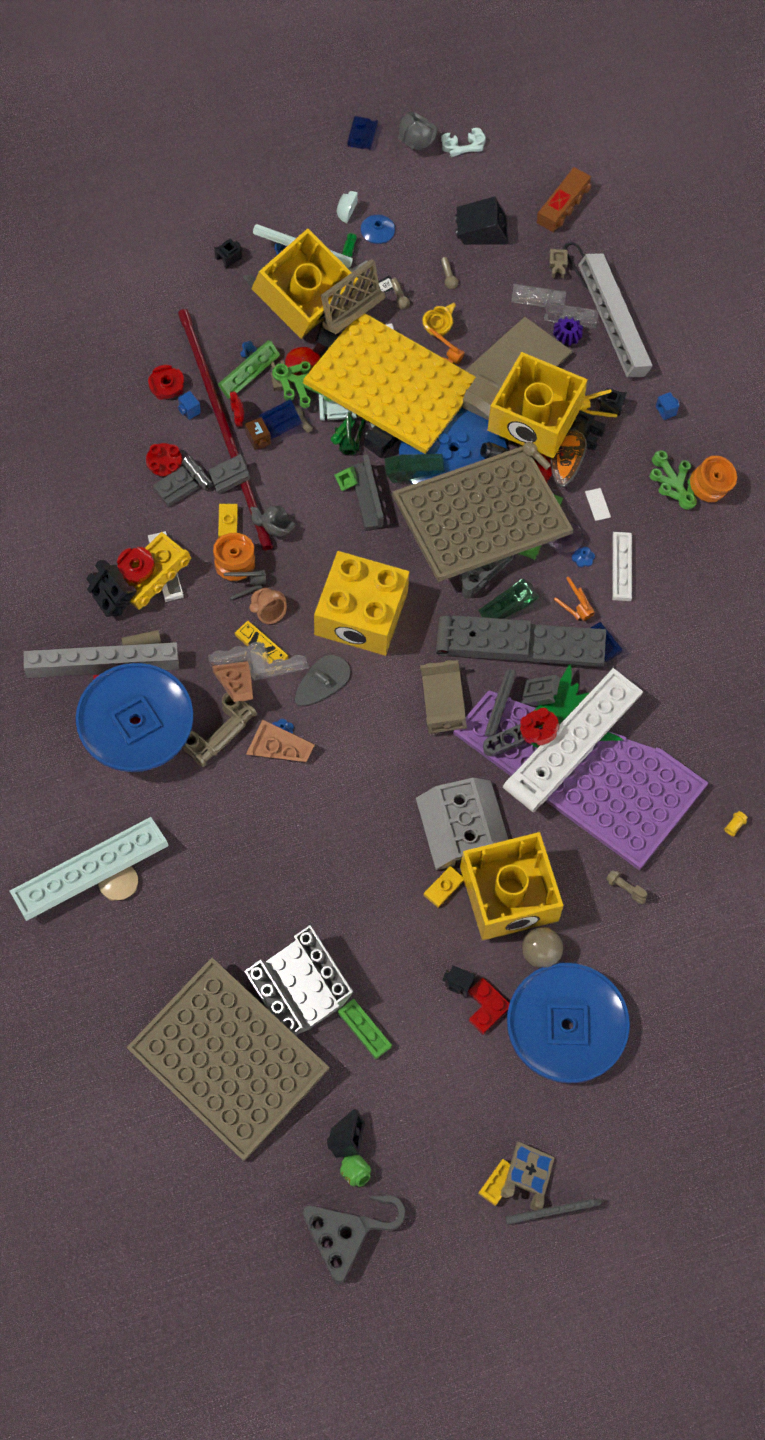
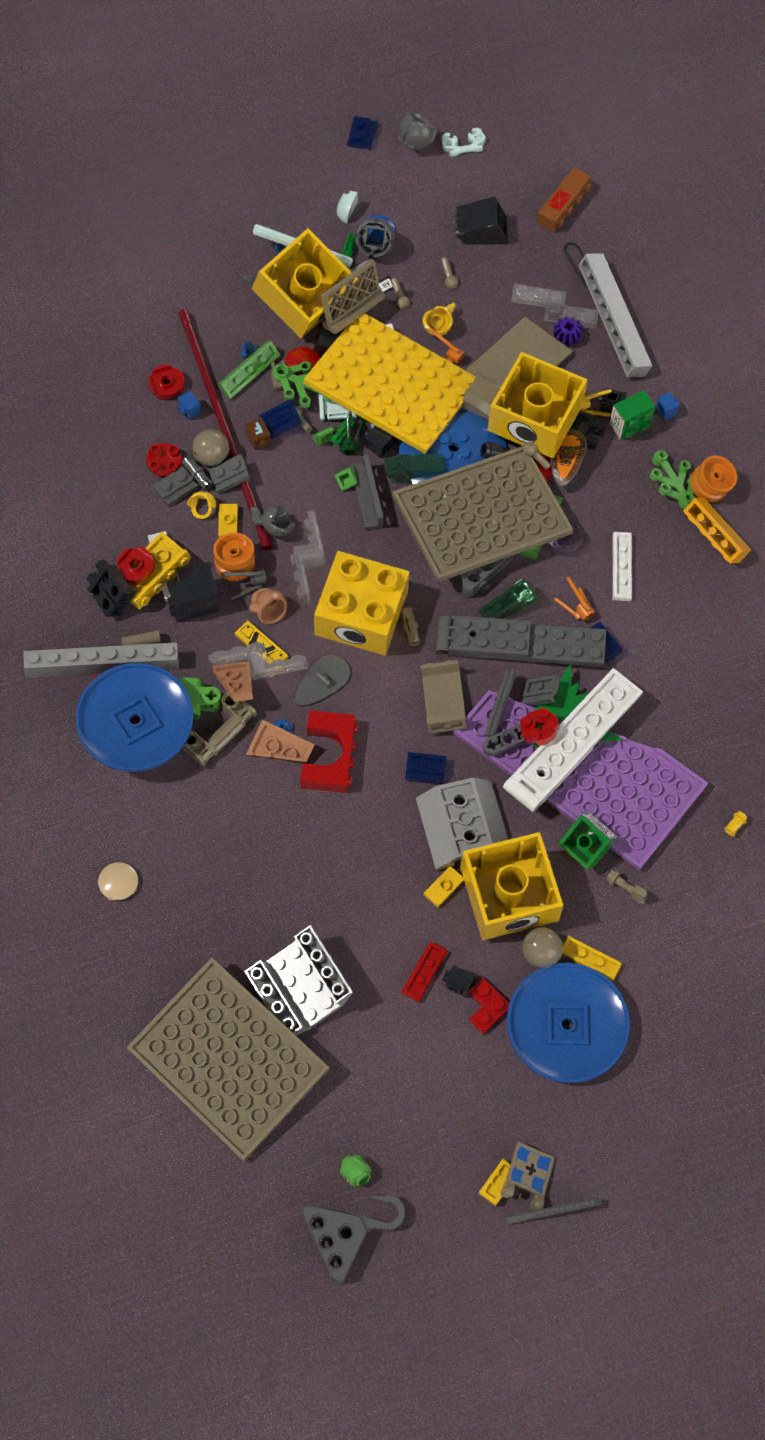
light aqua plate [10,817,169,921] -> none
black window [214,238,242,269] -> none
red dish [229,391,244,427] -> none
black slope [327,1109,365,1158] -> none
bright green plate [338,999,392,1060] -> none
dark tan plate [549,249,568,278] -> none
blue plant [572,547,595,567] -> none
white sticker [585,488,611,521] -> none
none -> black slope [167,562,220,623]
none -> bright green piece [178,677,222,720]
none -> yellow piece [187,491,216,519]
none -> dark tan piece [192,429,229,466]
none -> clear bracket [290,510,325,604]
none -> red arch [300,710,358,793]
none -> bright green slope [312,427,333,446]
none -> dark grey piece [355,217,395,258]
none -> dark tan pin [401,607,421,646]
none -> red tile [401,941,448,1003]
none -> clear blue plate [405,752,446,785]
none -> green brick [558,812,618,870]
none -> yellow tile [562,936,622,982]
none -> green brick [609,390,656,440]
none -> light orange brick [683,498,751,564]

